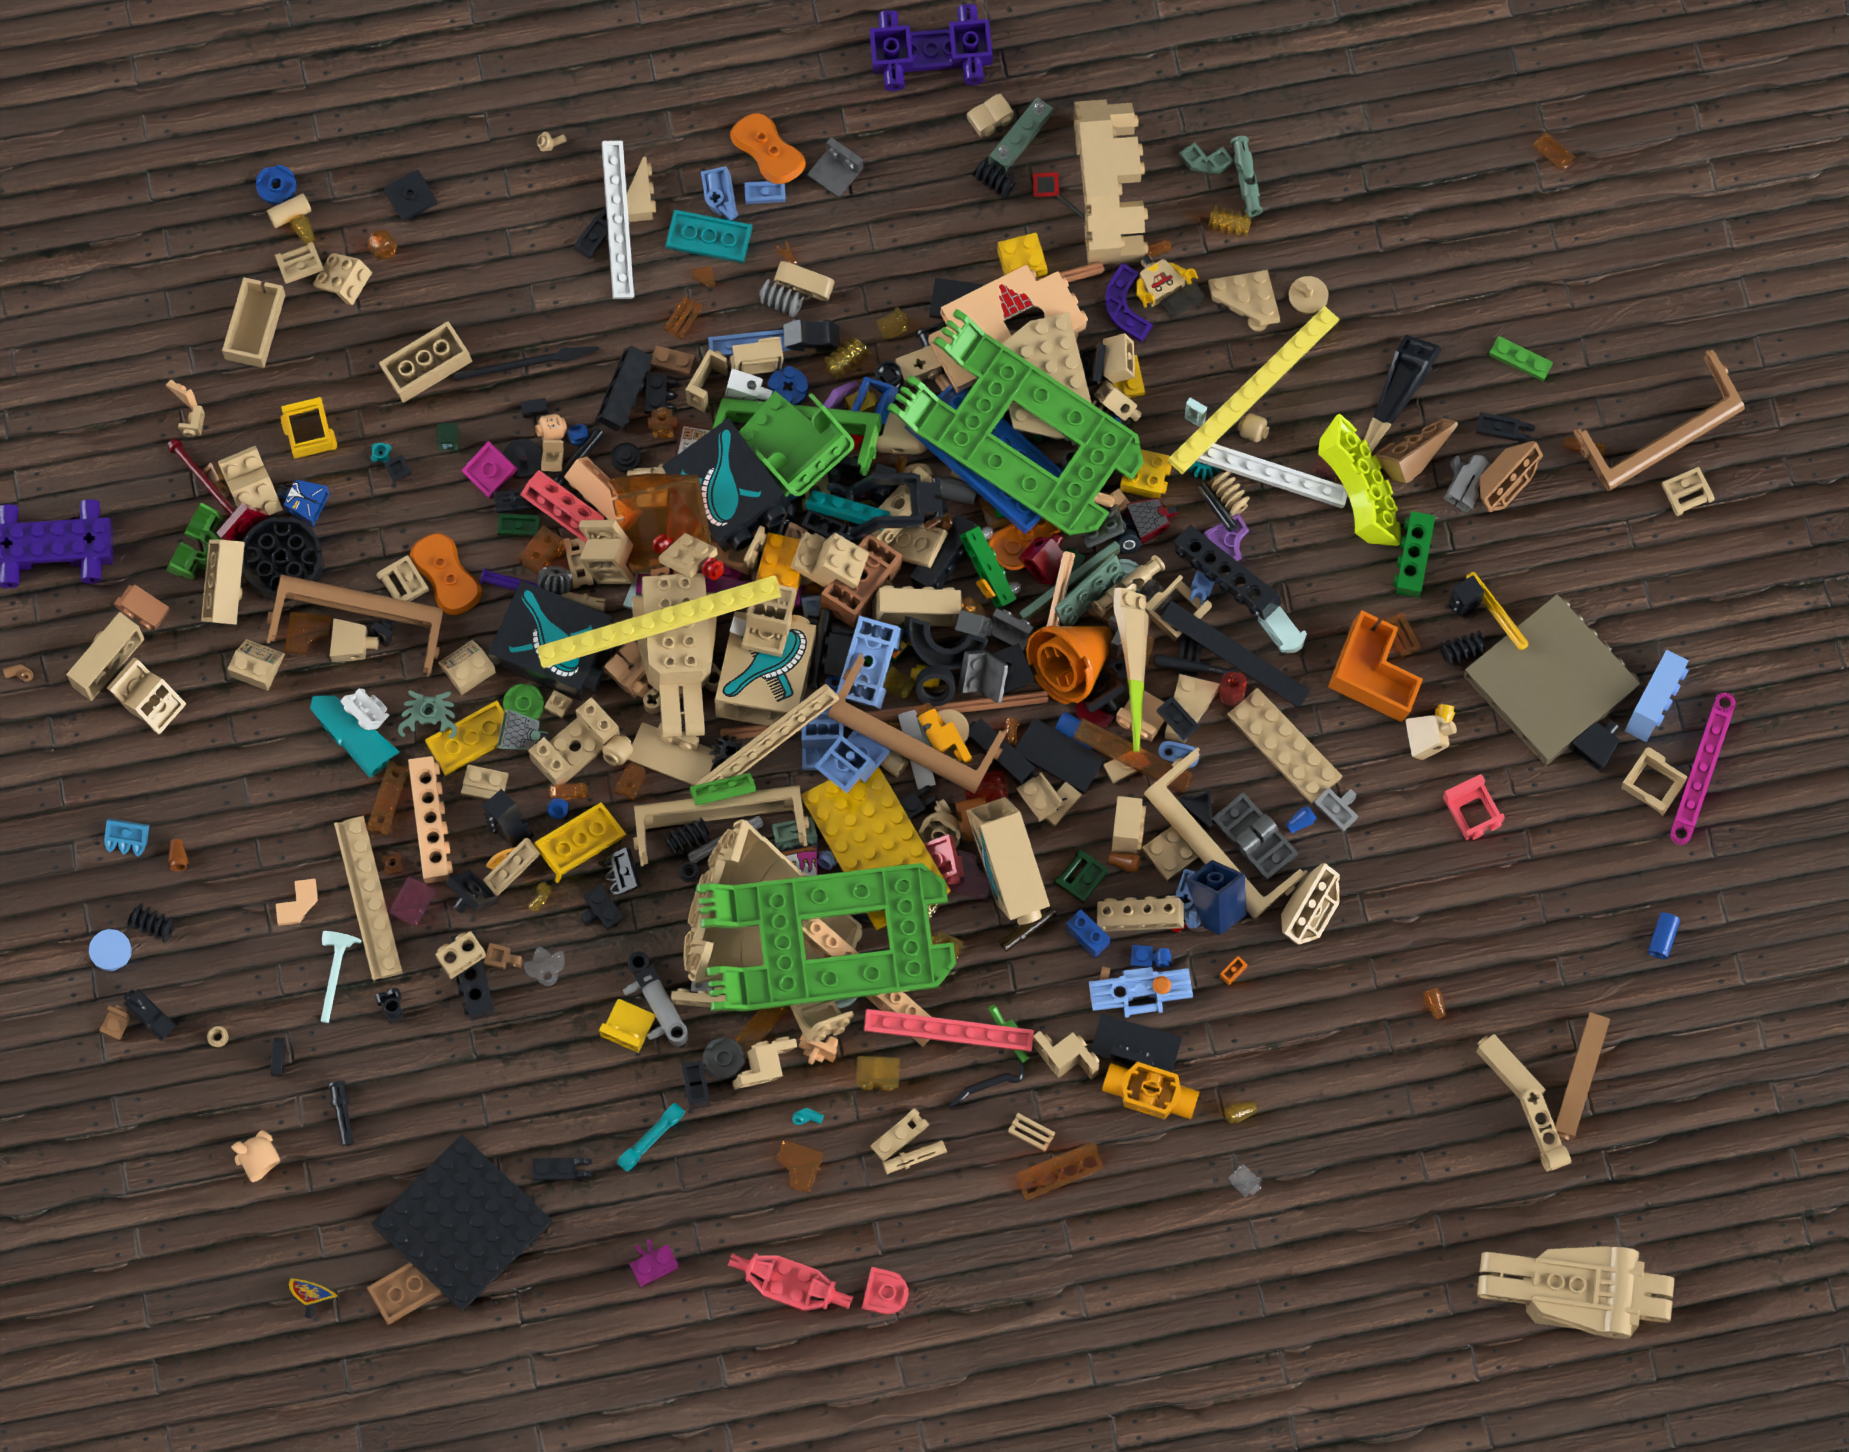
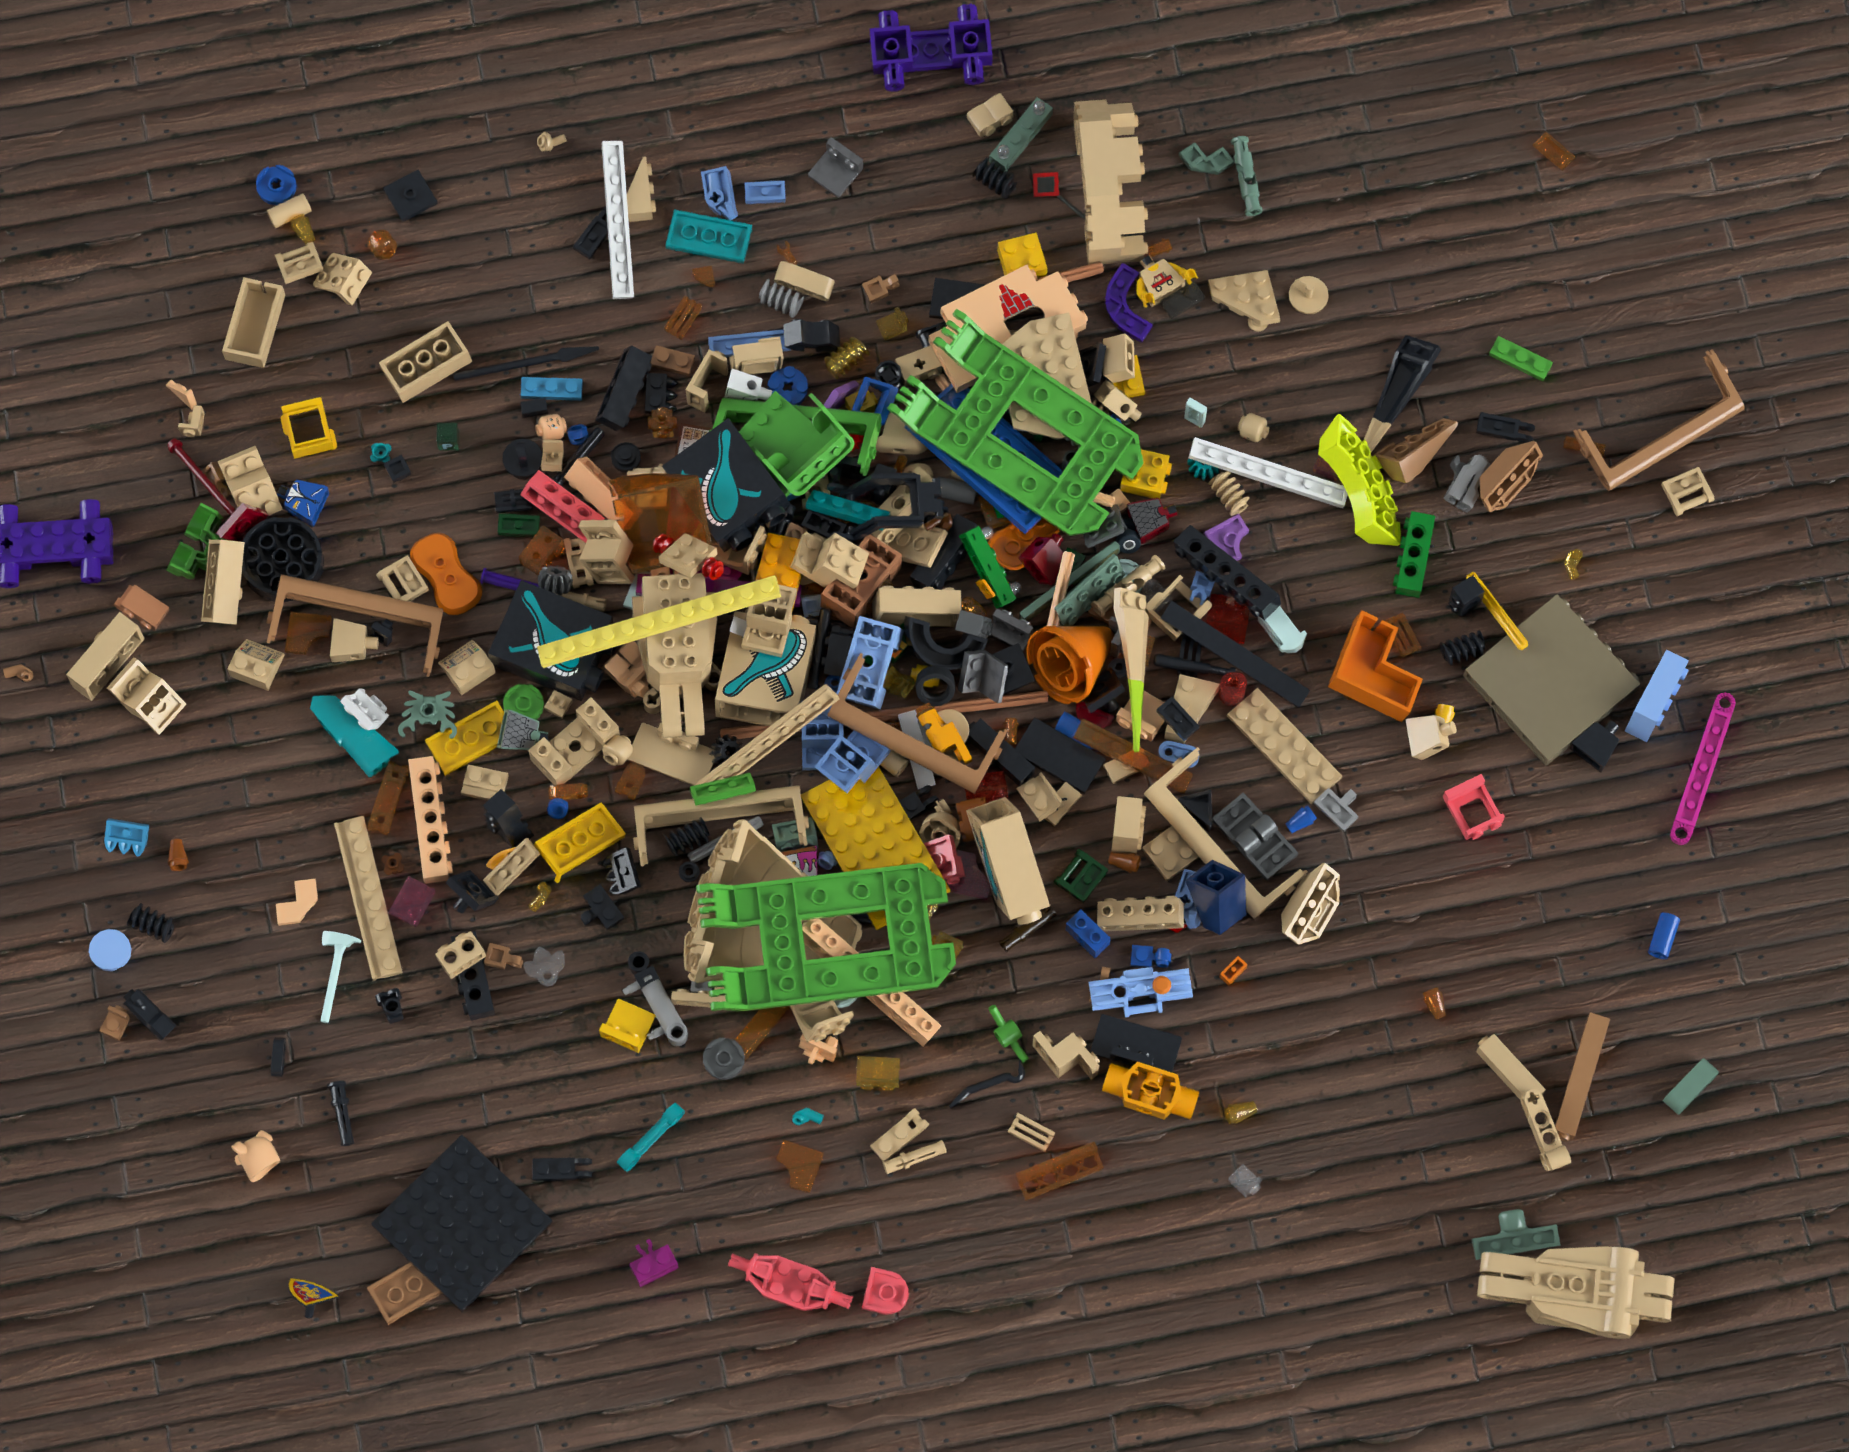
tan plate [207,1026,229,1047] -> none
dark pink plate [461,441,518,499] -> none
black brick [681,1060,711,1110] -> none
orange plate [730,113,806,184] -> none
tan bracket [732,1036,797,1089] -> none
coral plate [864,1009,1034,1052] -> none
light yellow plate [1167,306,1339,474] -> none
black axle [1197,482,1237,532] -> none
clear yellow piece [1208,205,1252,238] -> none
tan piece [1621,747,1688,816] -> none
none -> dark azure plate [521,377,583,401]
none -> medium nougat plate [862,274,900,303]
none -> clear red bracket [1206,594,1250,645]
none -> sand green plate [1472,1209,1560,1260]
none -> clear yellow arm [1564,549,1583,580]
none -> sand green beam [1663,1058,1720,1115]

